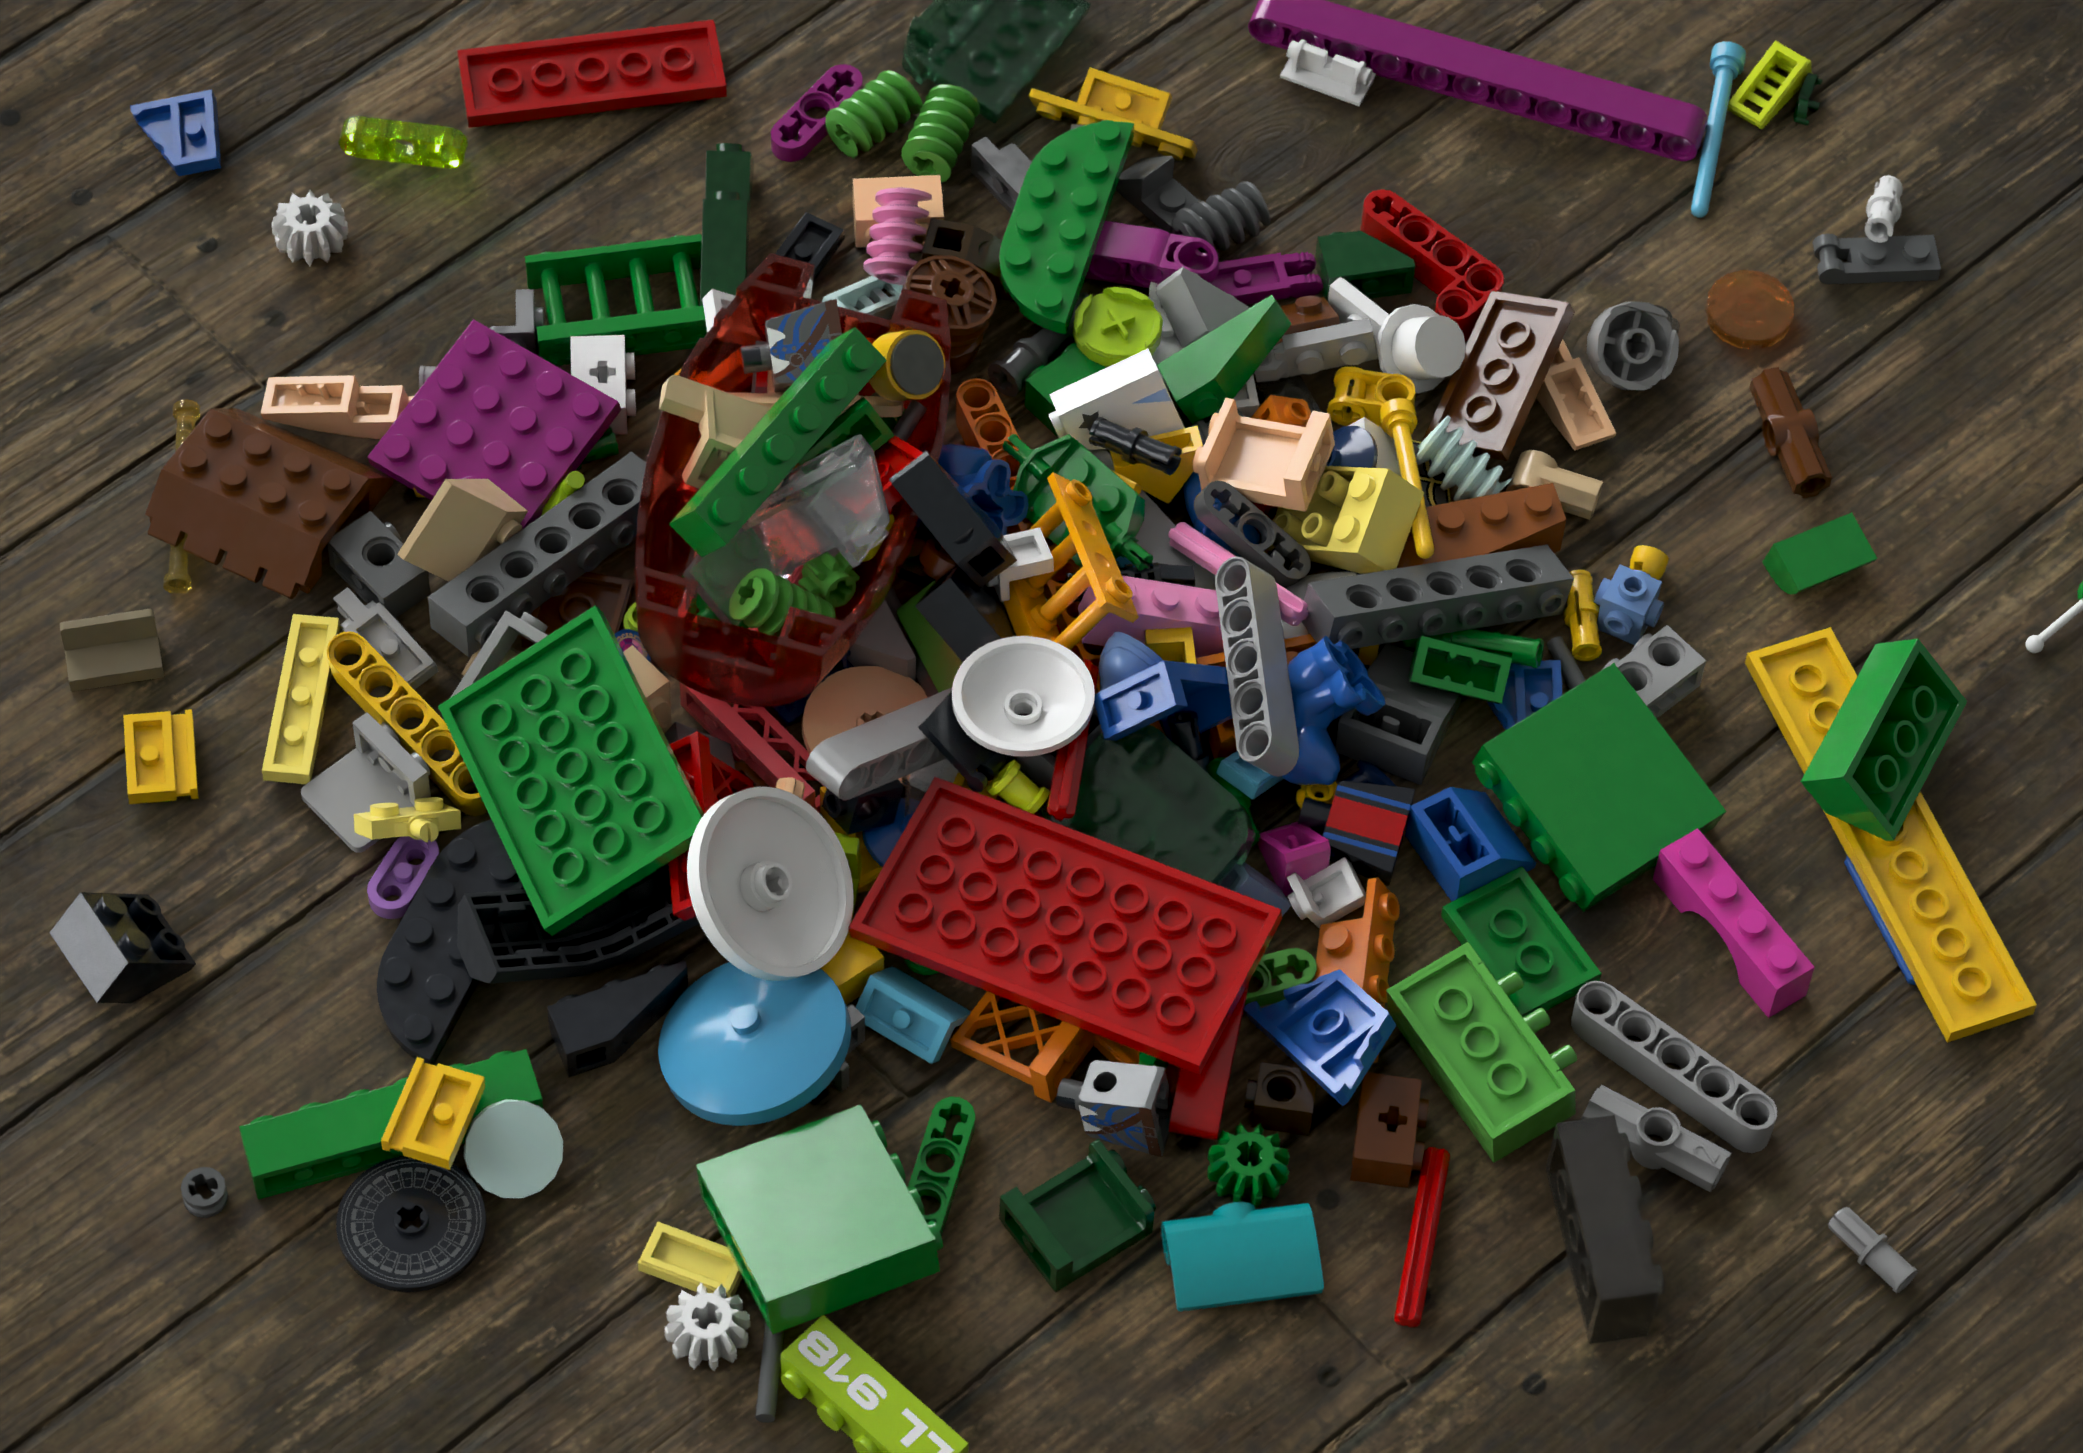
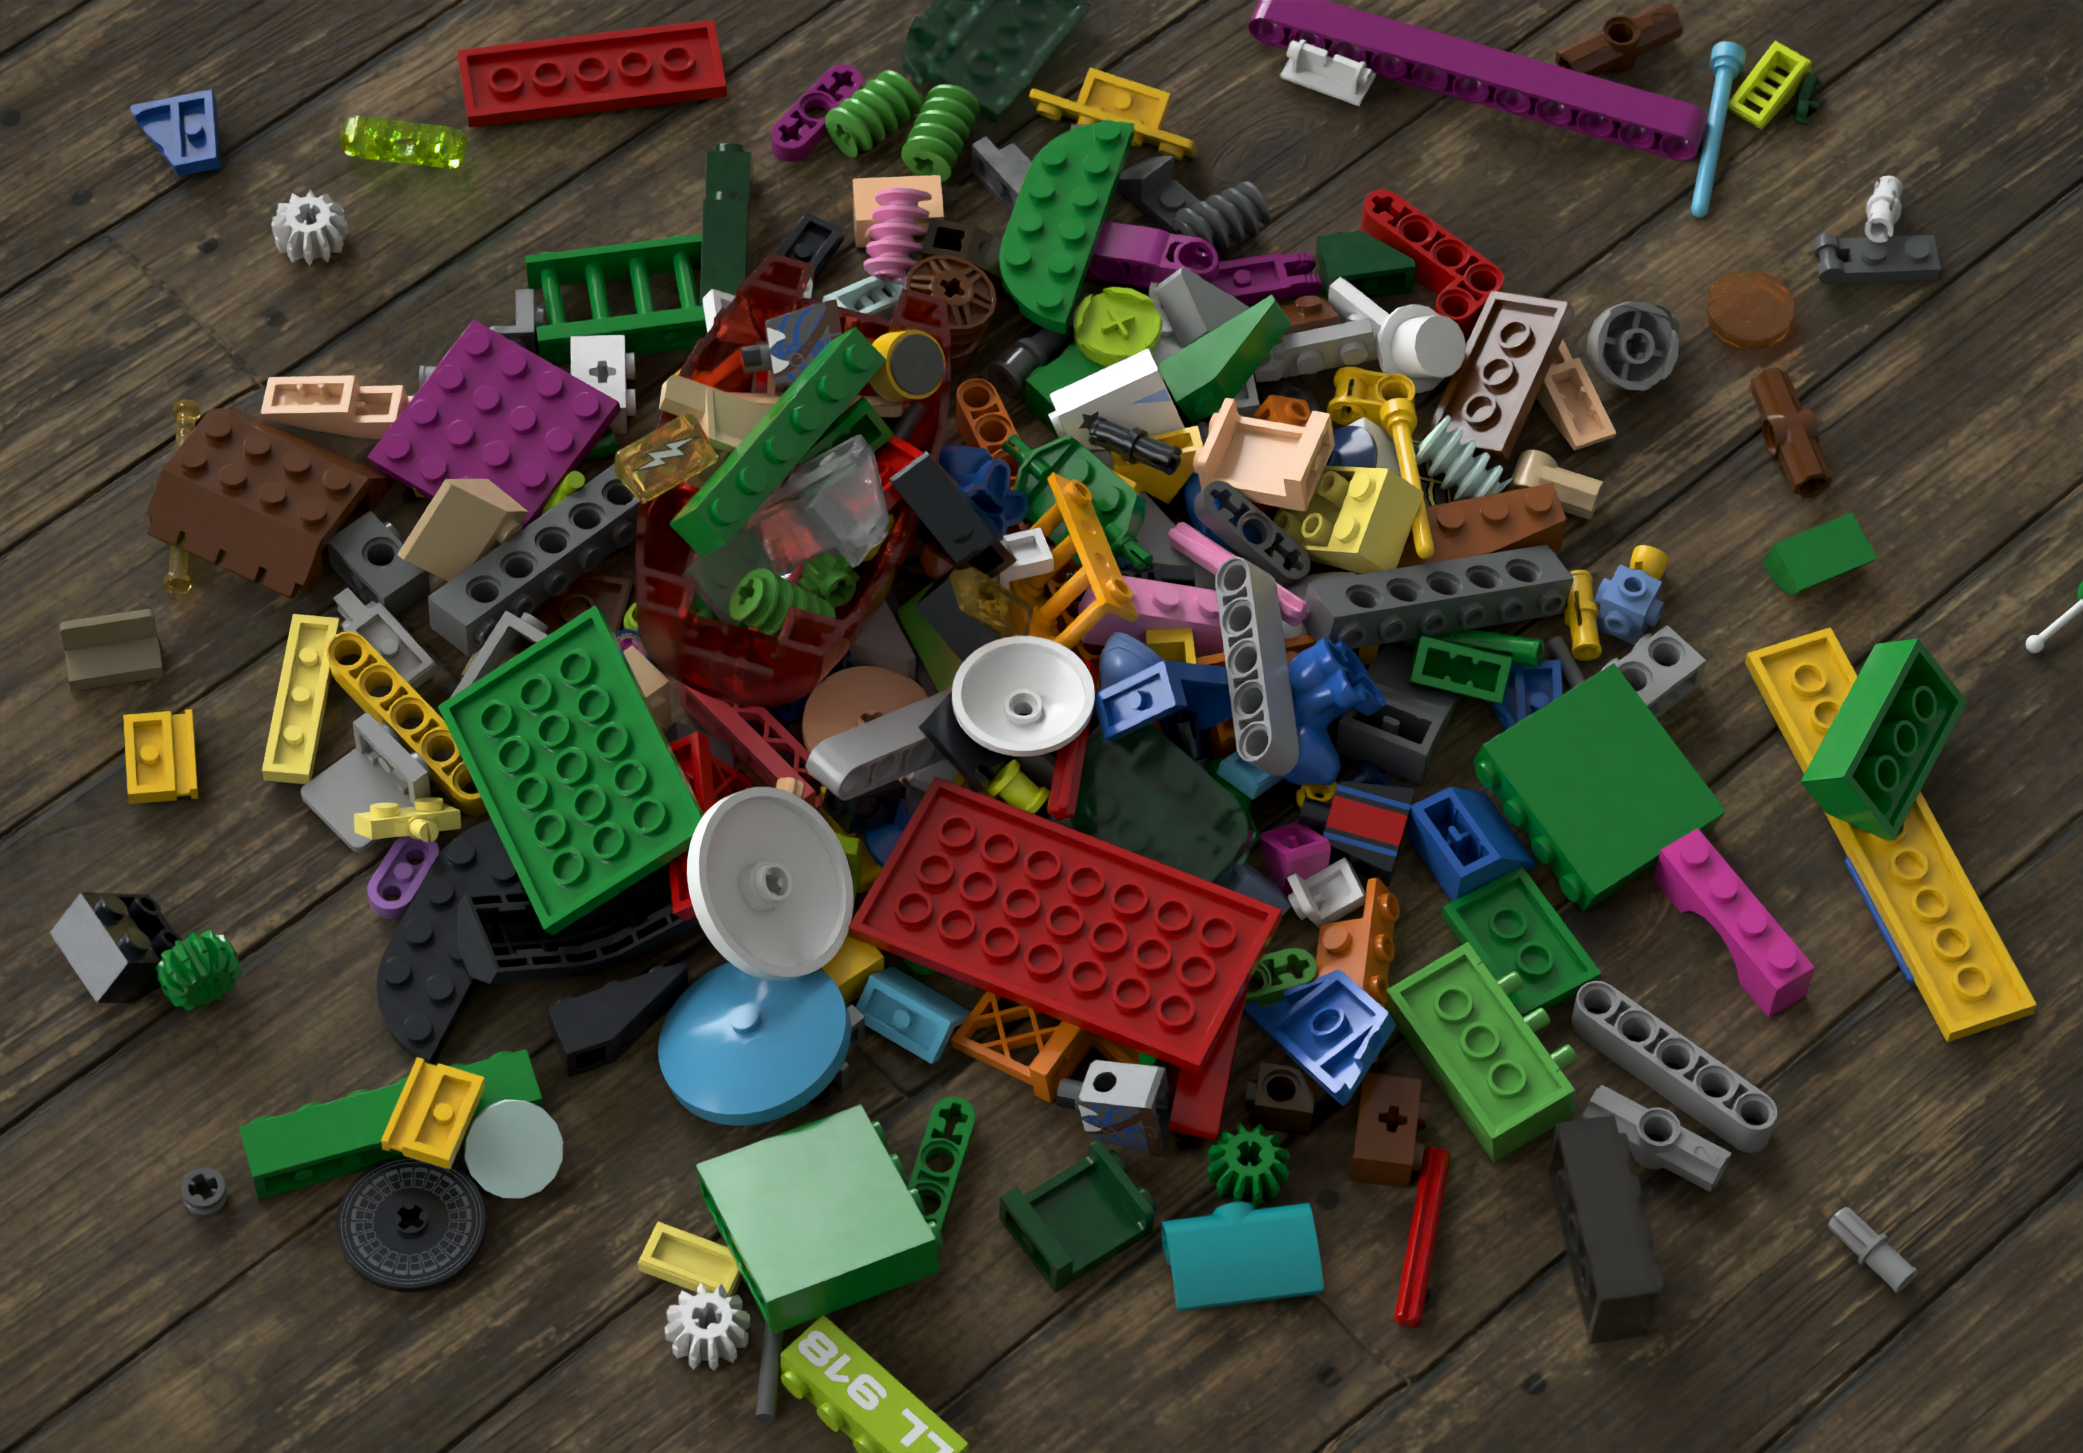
none -> green gear [155,930,243,1011]
none -> clear yellow slope [614,411,718,504]
none -> clear yellow slope [950,568,1034,638]
none -> reddish brown piece [1555,3,1683,76]

